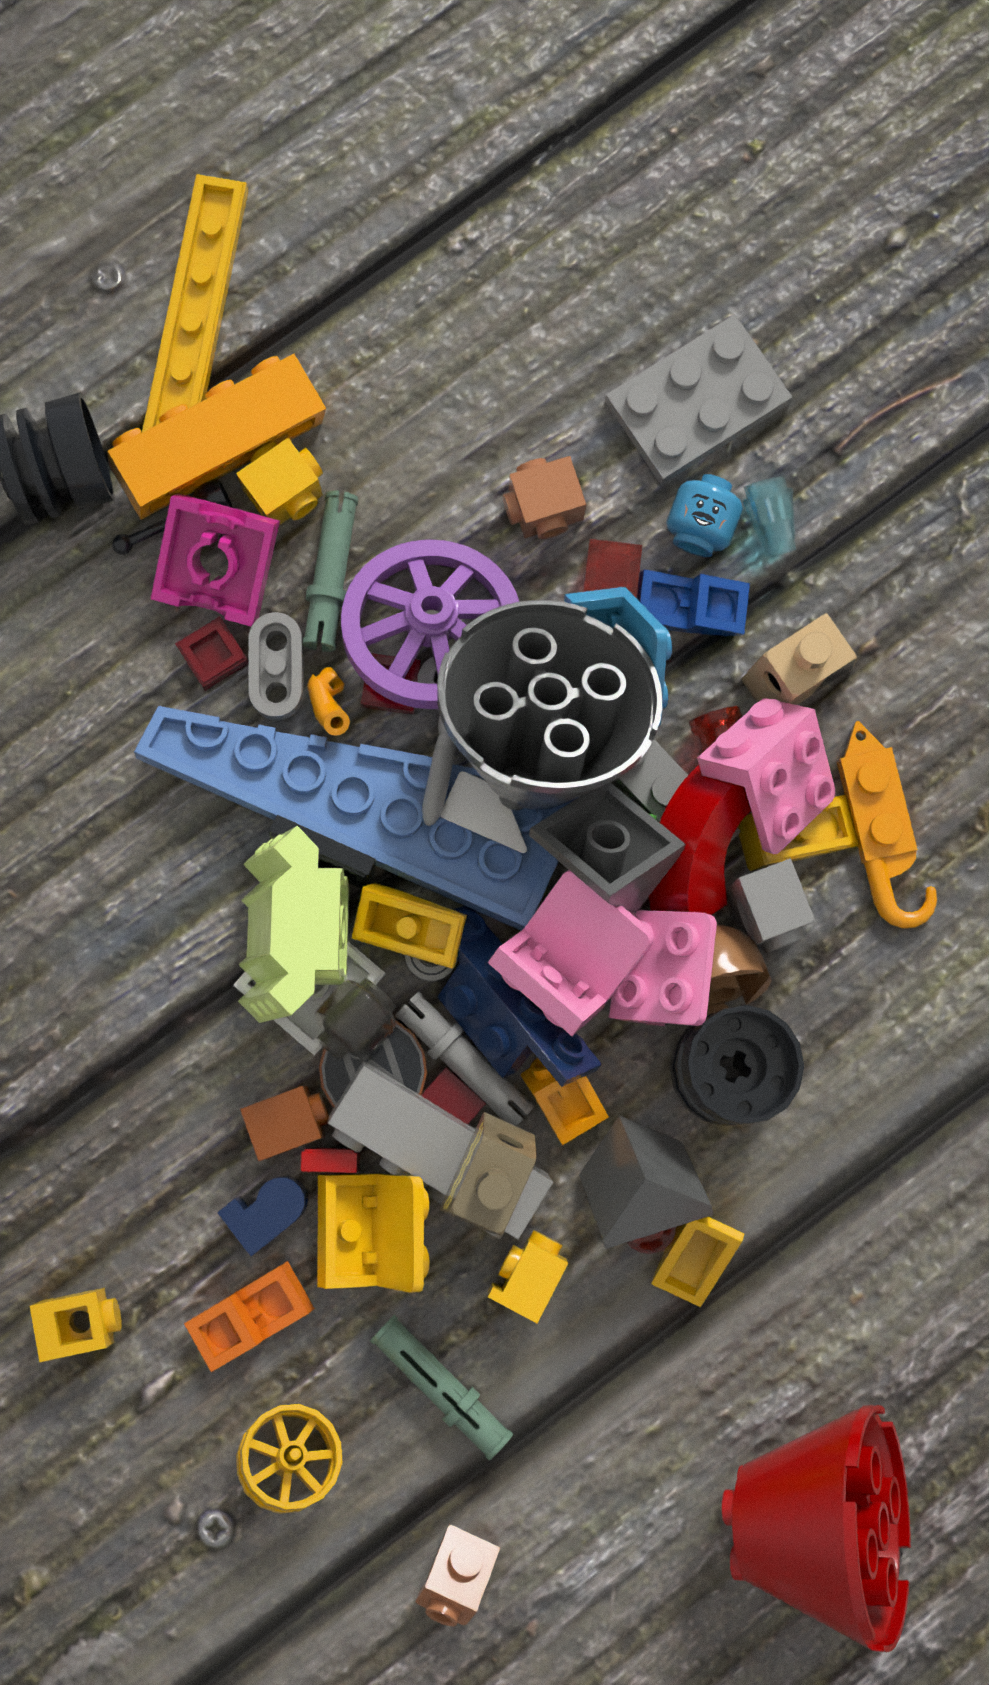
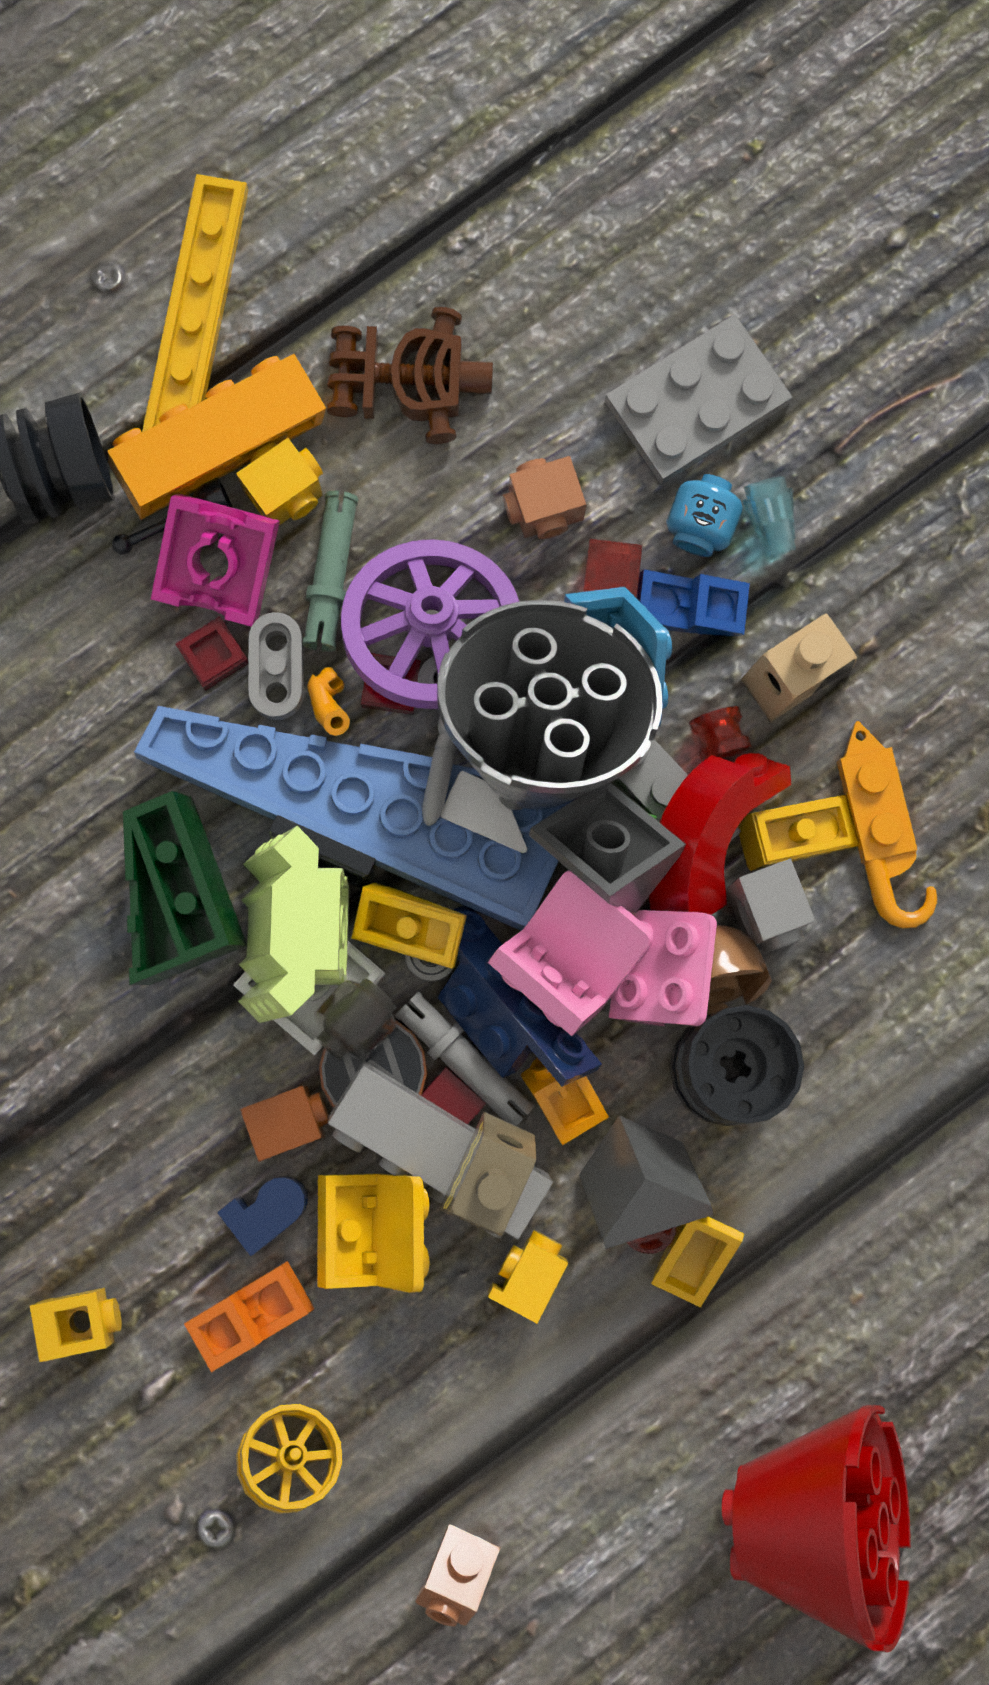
red tile [301,1148,360,1173] -> none
sand green pin [370,1315,513,1460] -> none
bright pink bracket [697,698,835,854] -> none
none -> dark green wedge [123,791,247,985]
none -> reddish brown piece [327,307,493,444]

